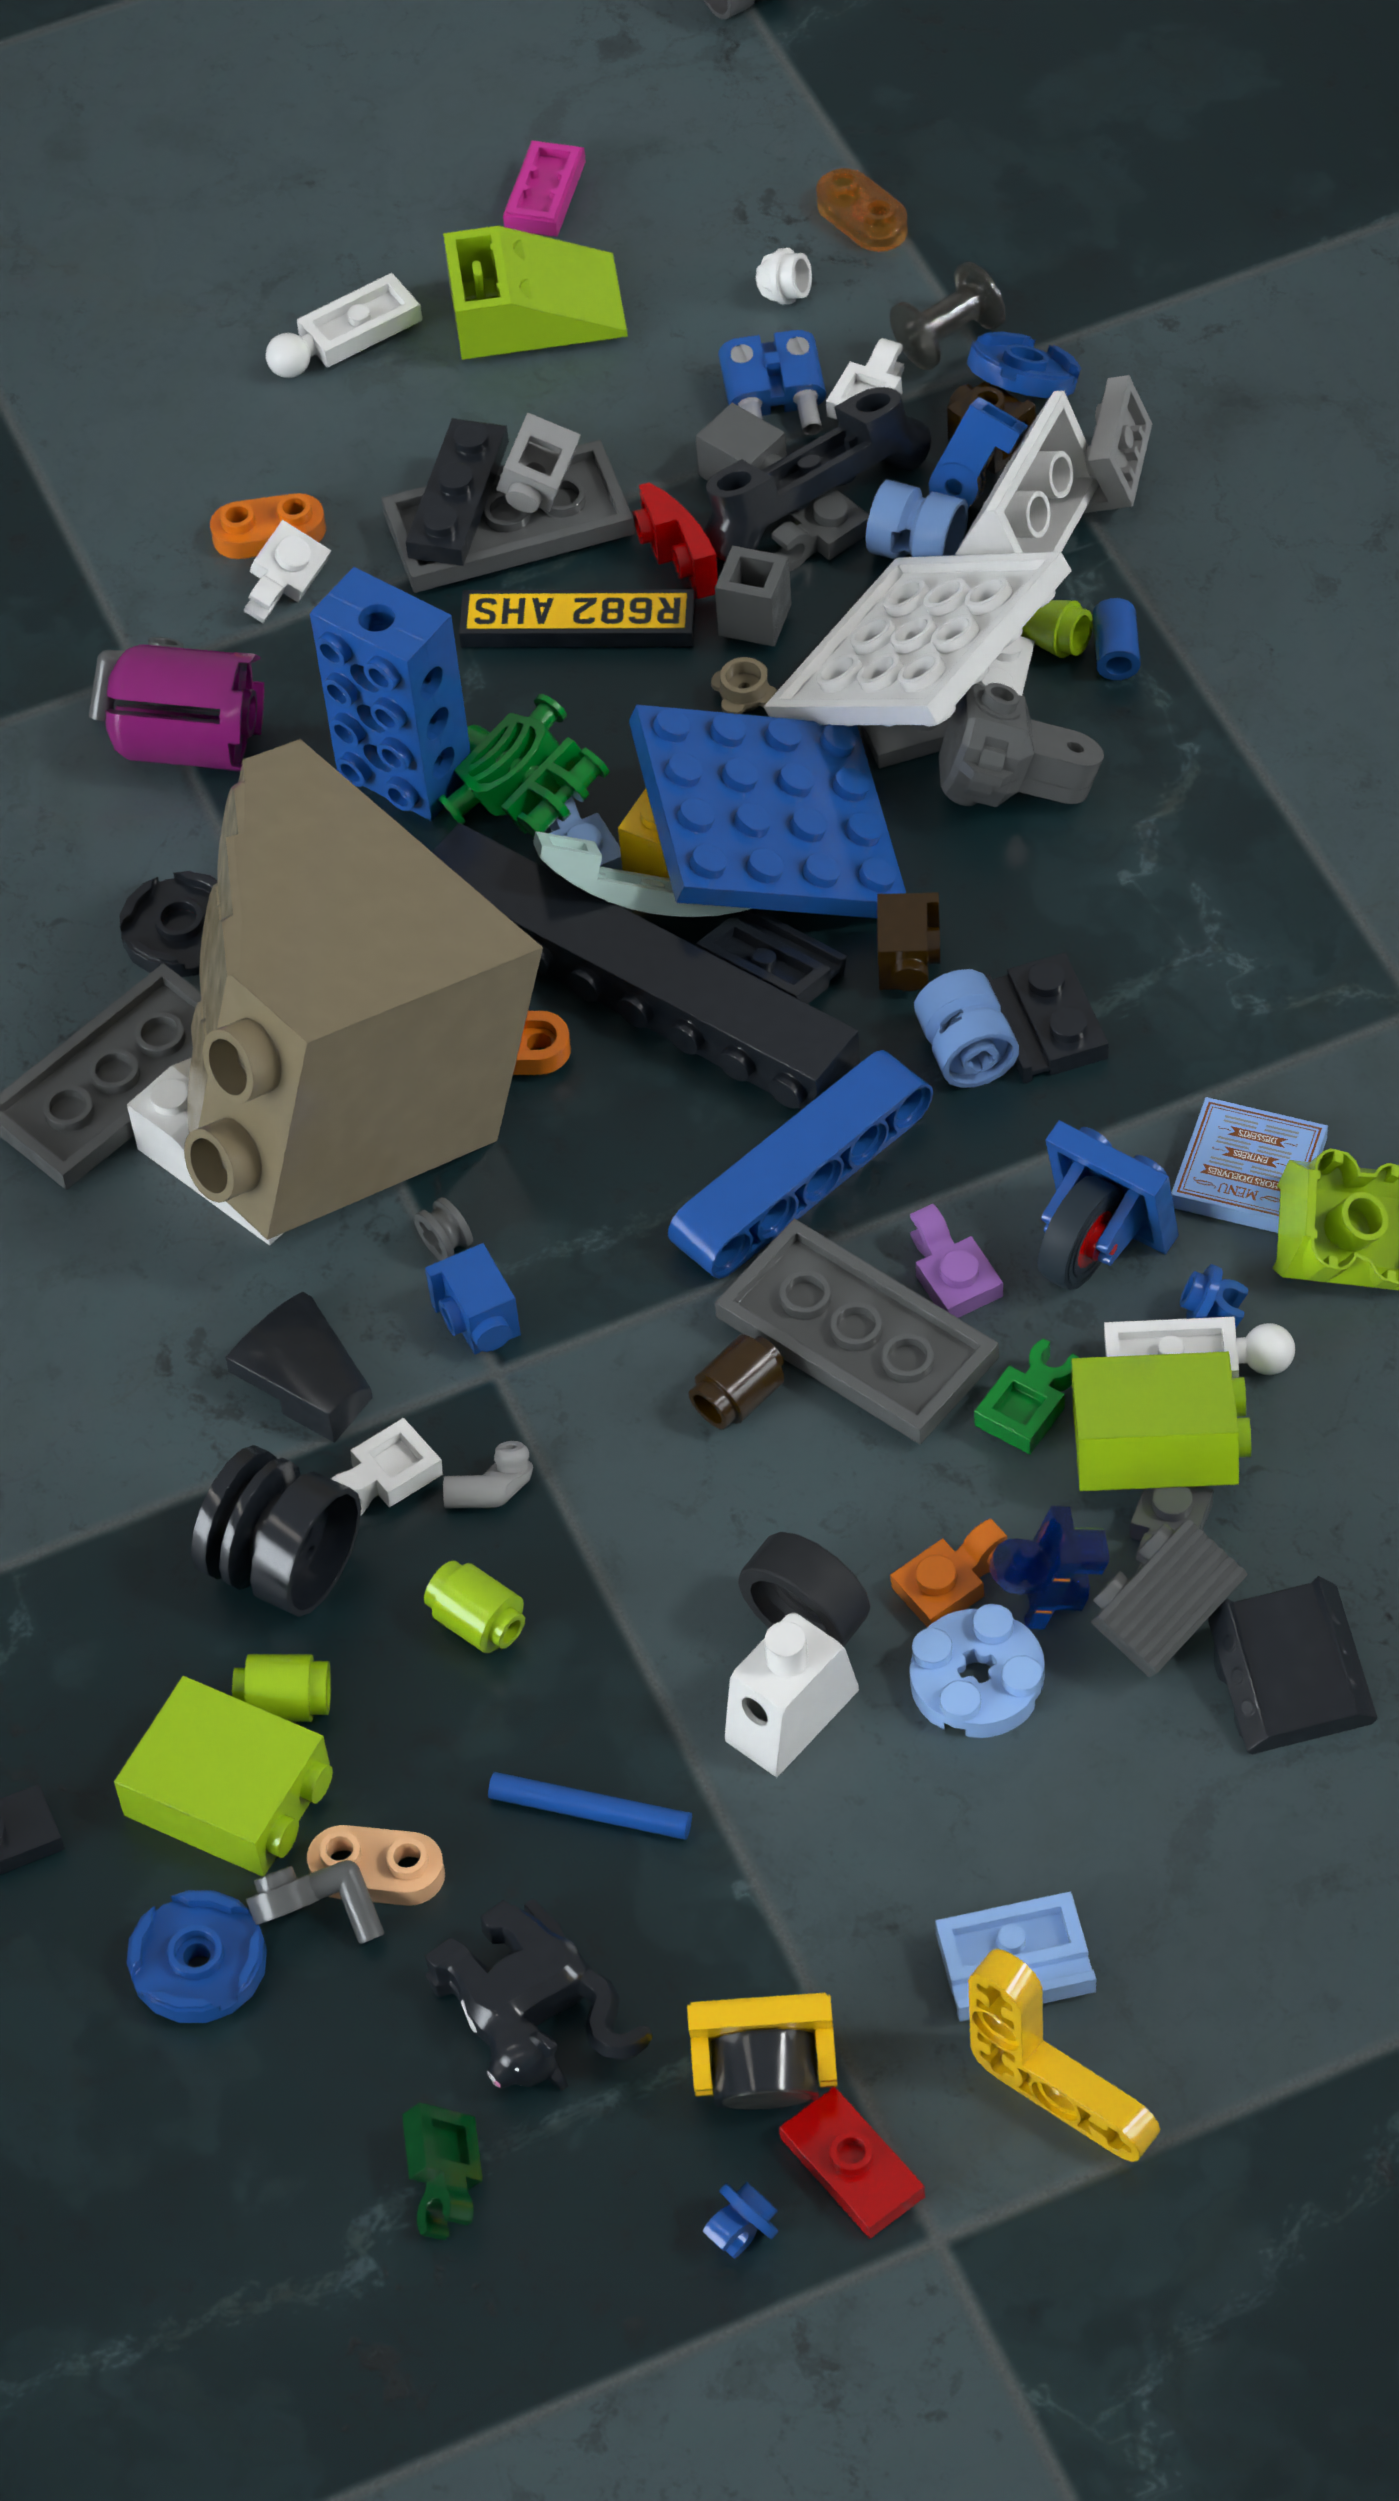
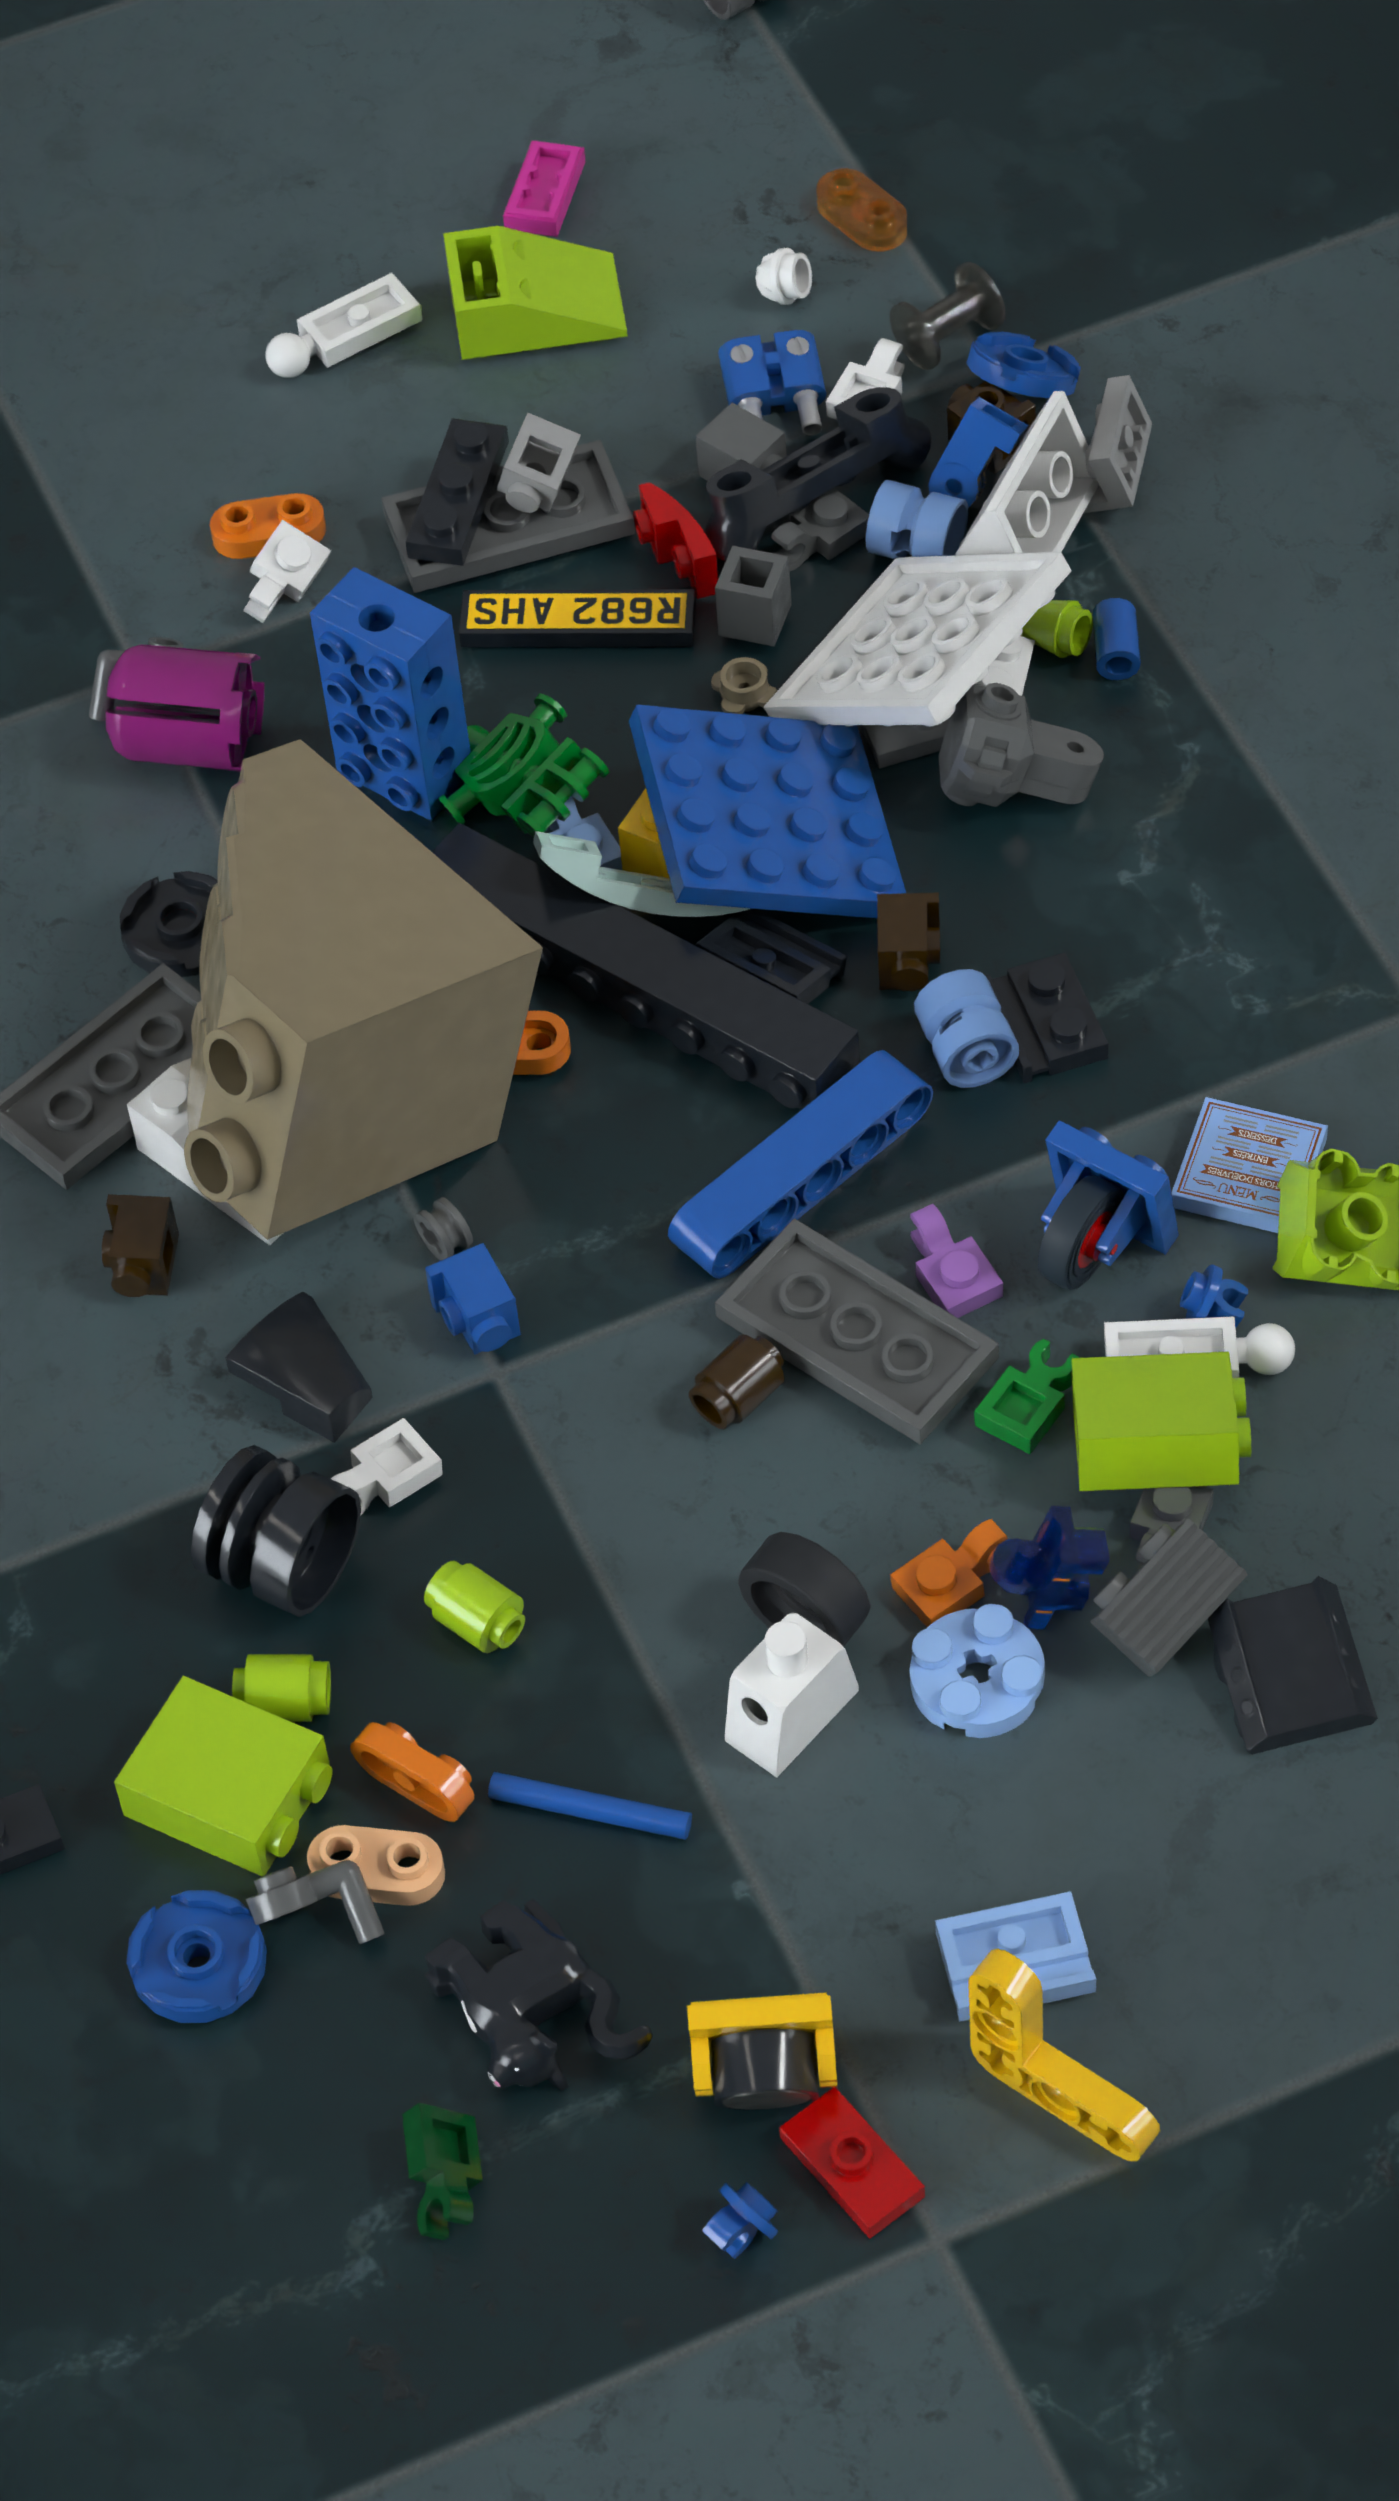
light grey arm [443,1441,533,1509] -> none
none -> dark brown brick [102,1194,179,1297]
none -> orange plate [350,1722,475,1822]

